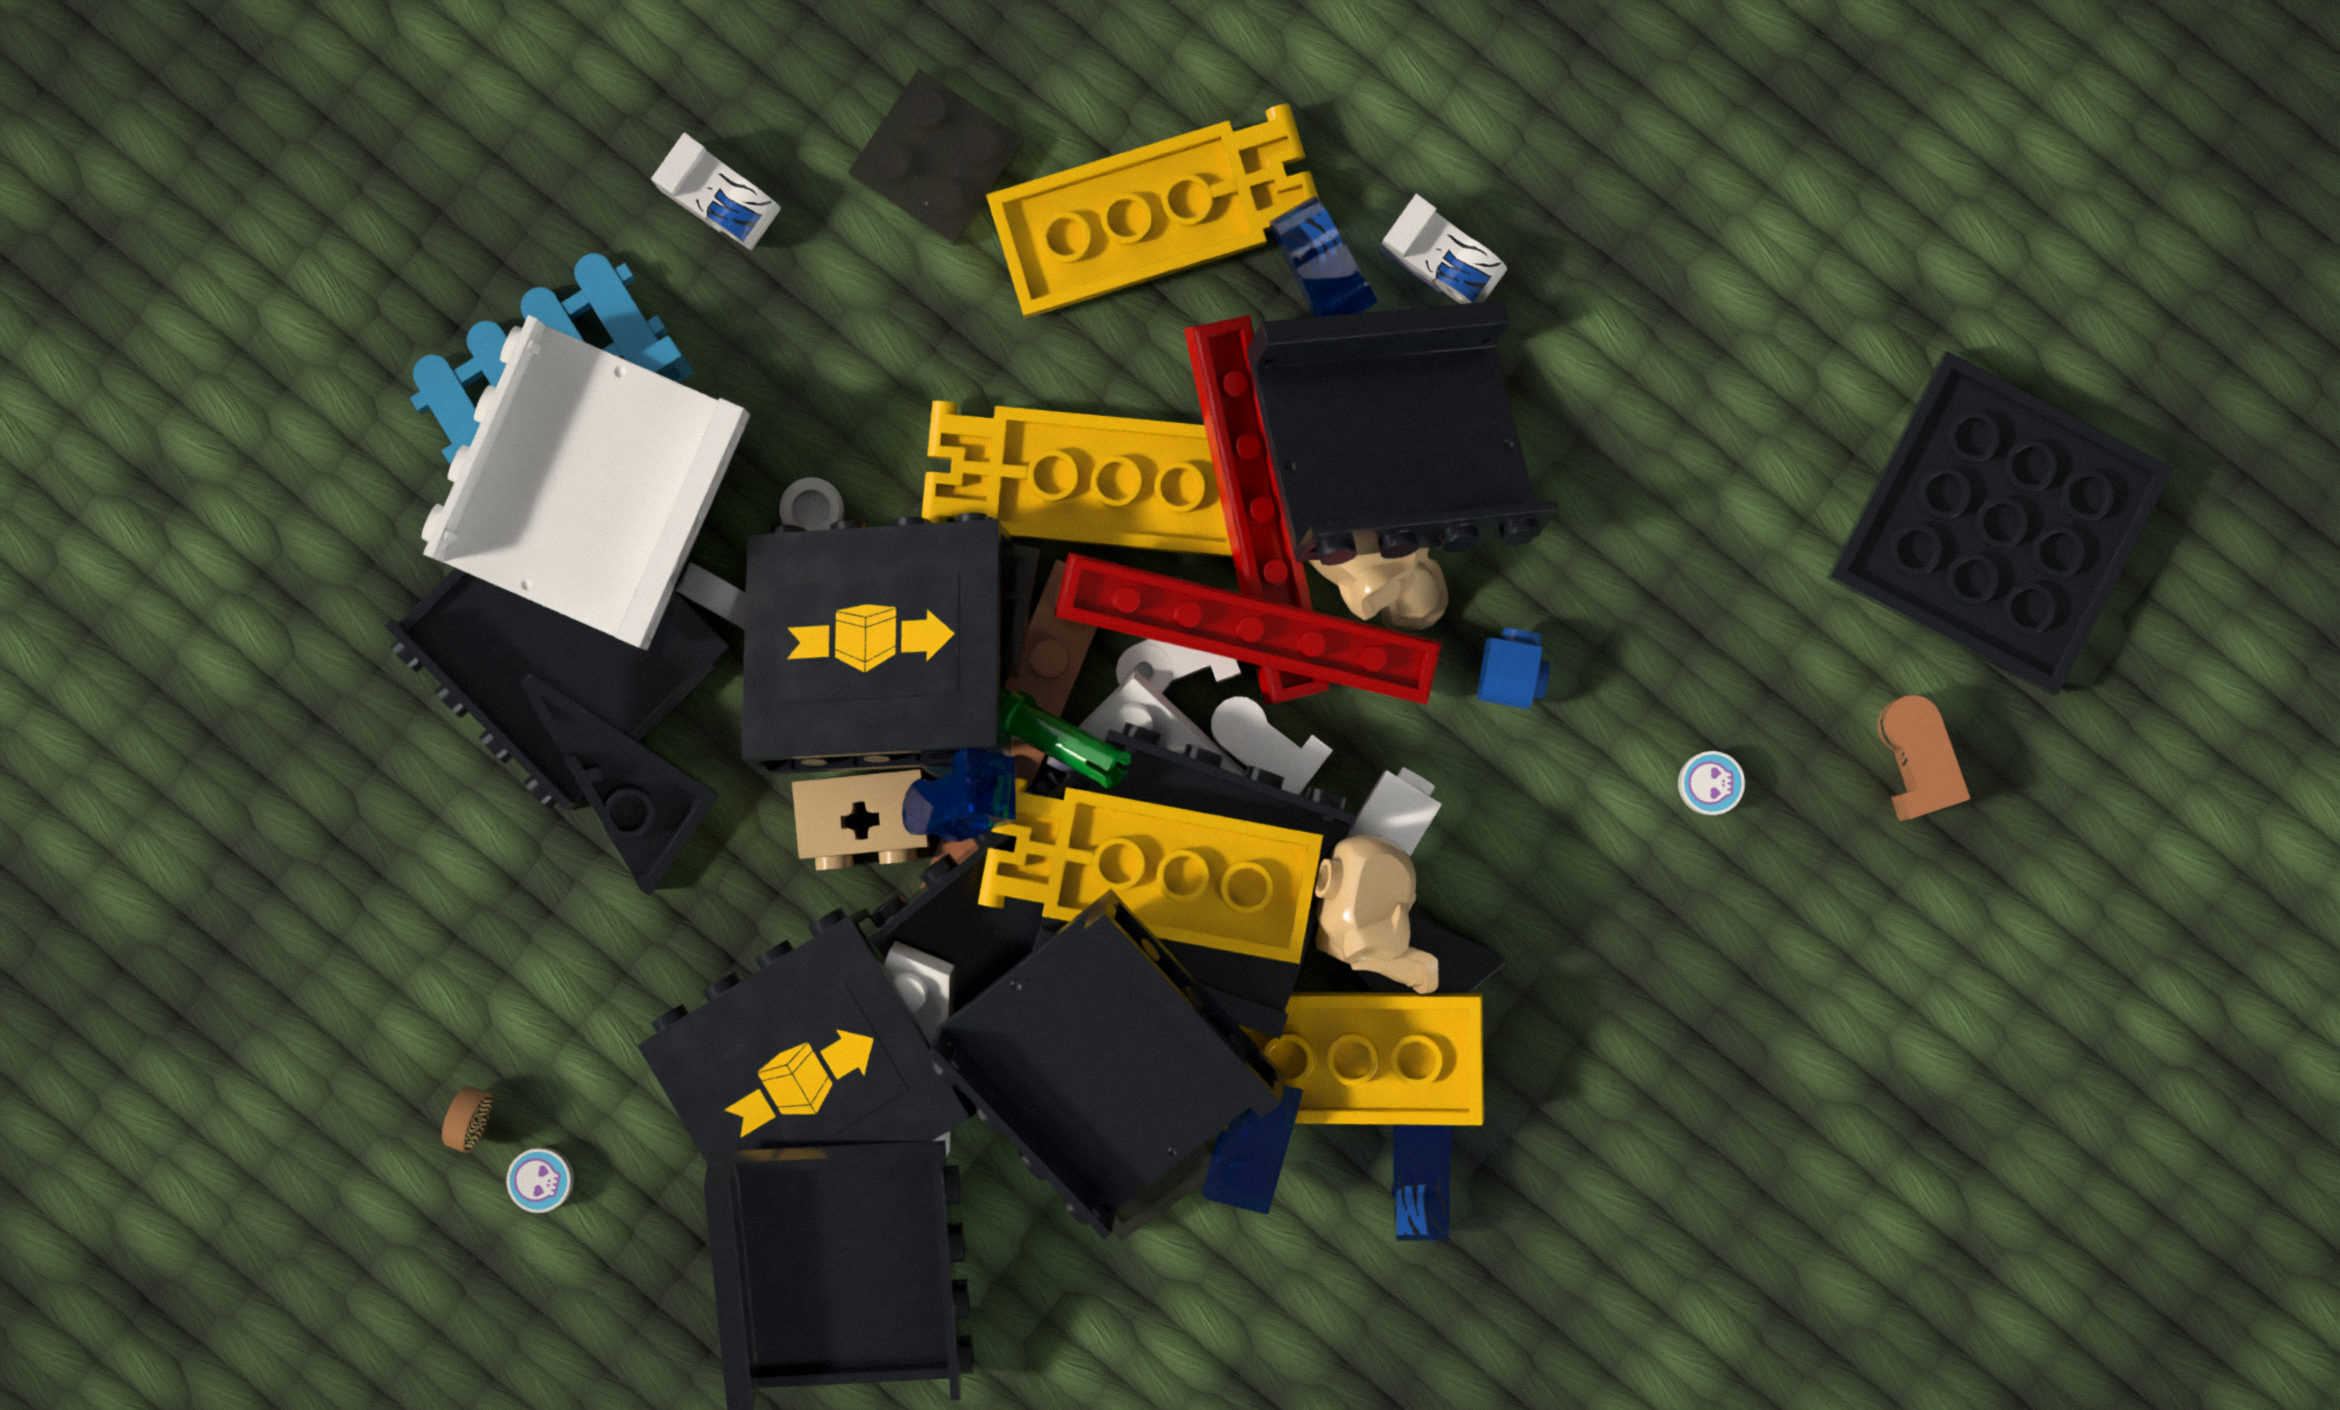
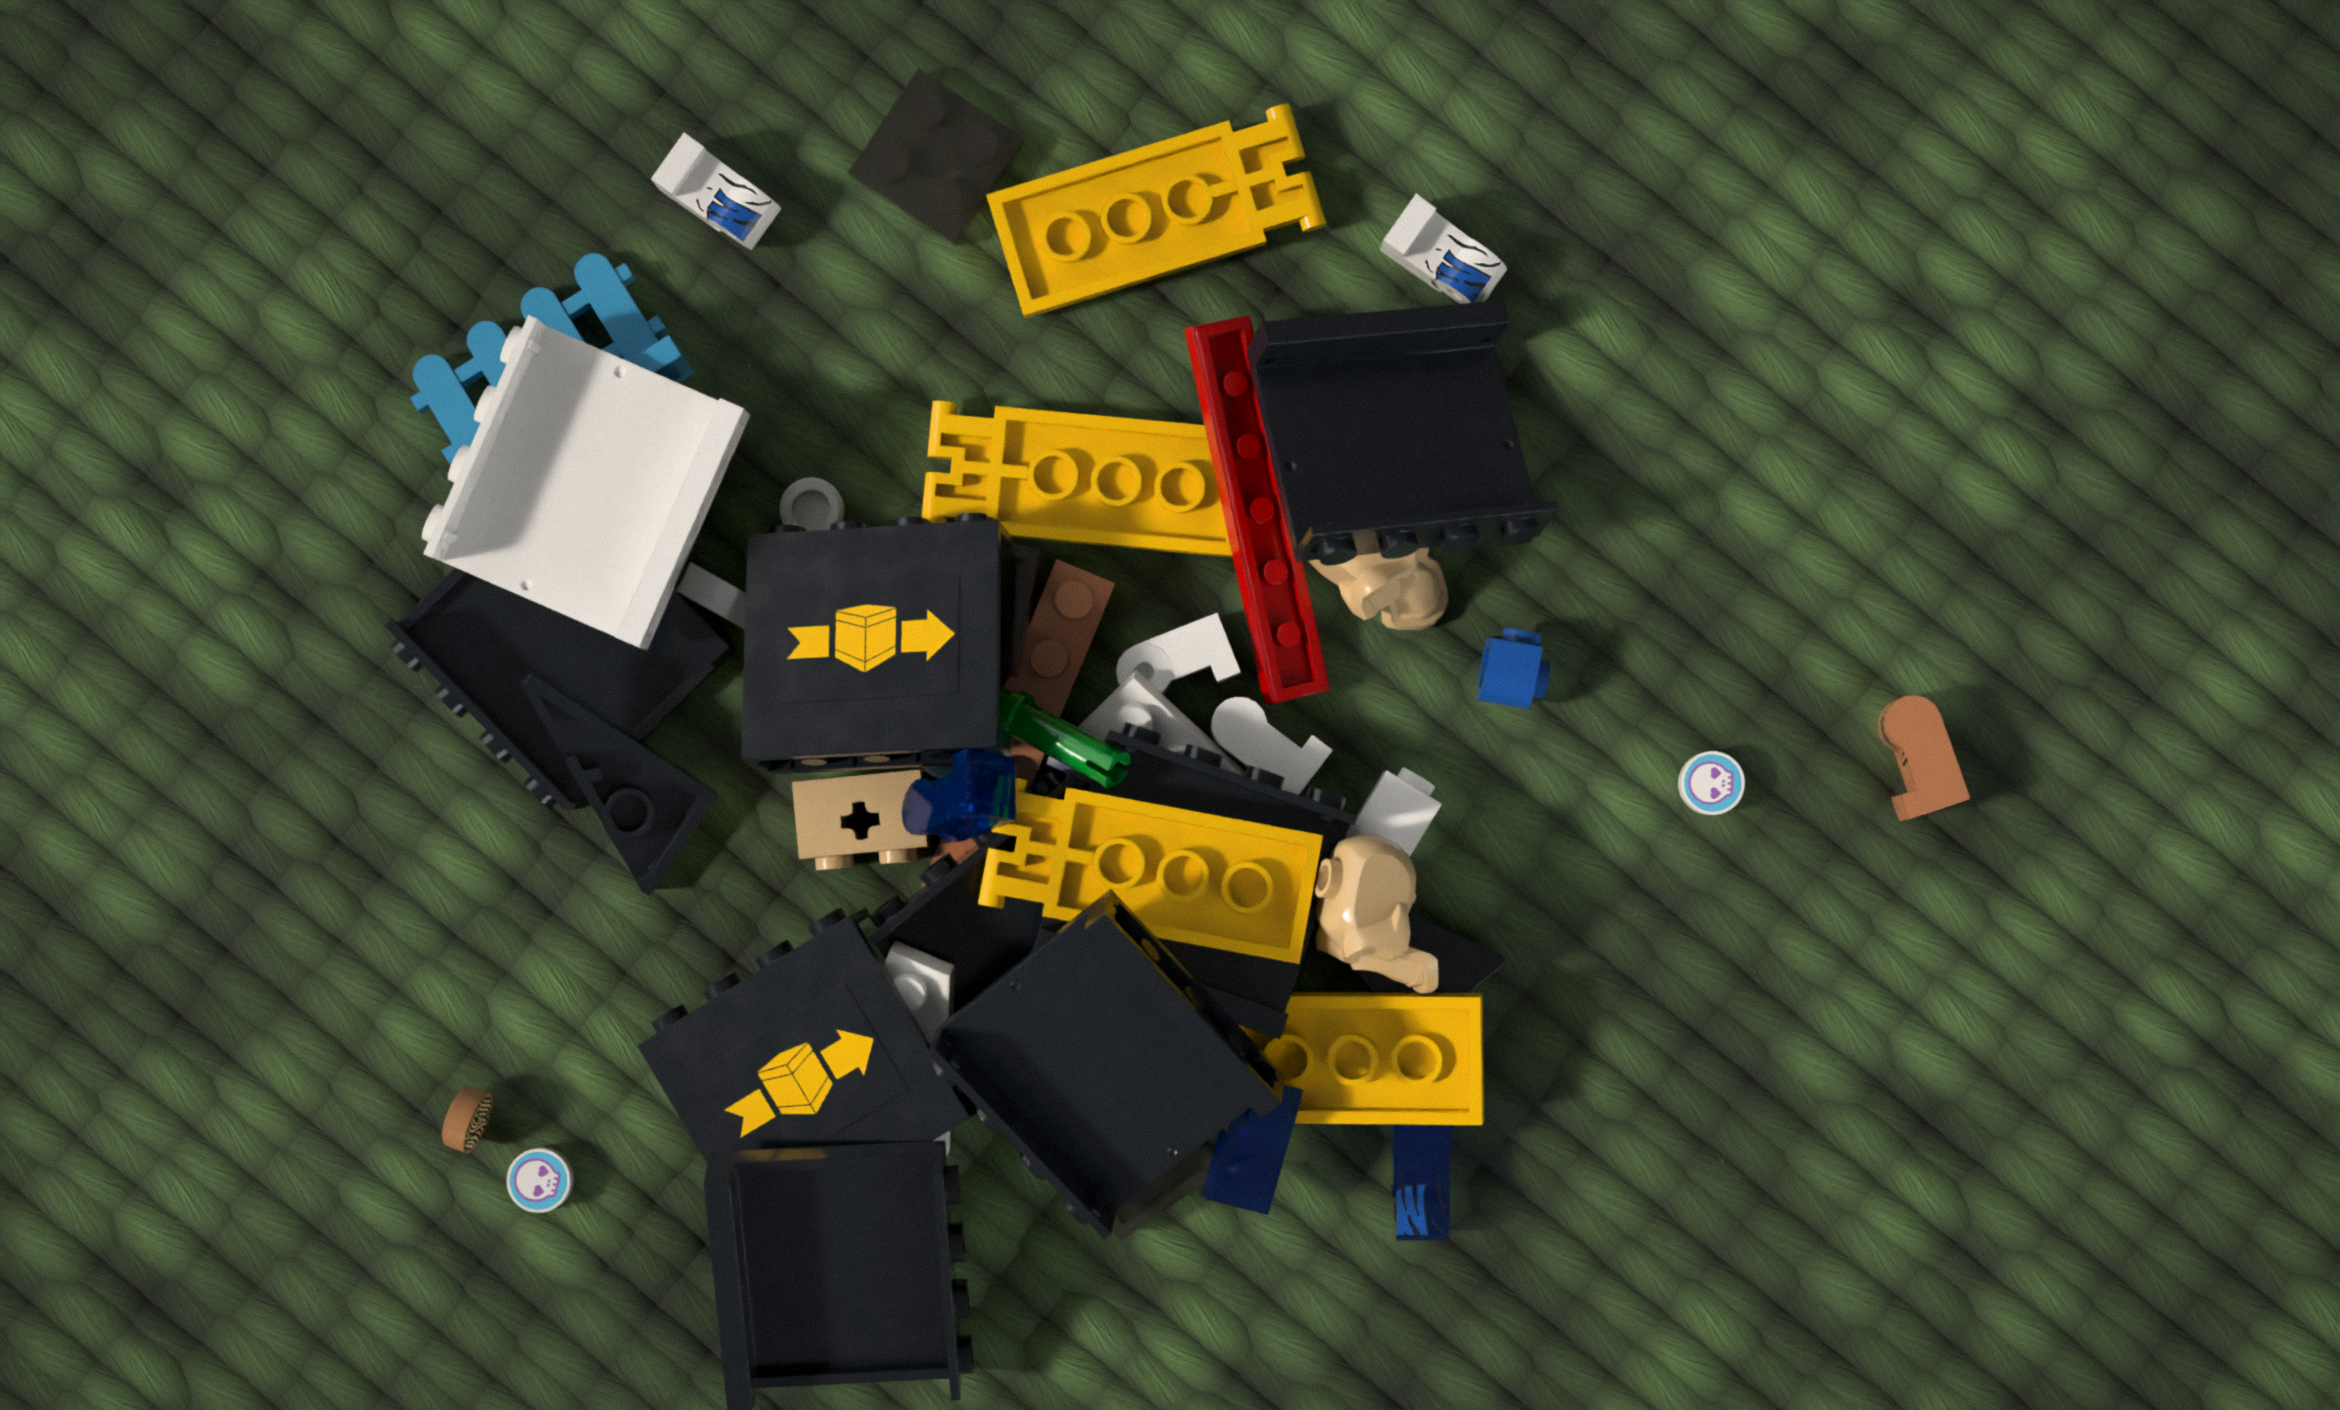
red tile [1054,553,1442,705] -> none
clear blue leg [1269,195,1378,317] -> none
black plate [1826,351,2174,696] -> none

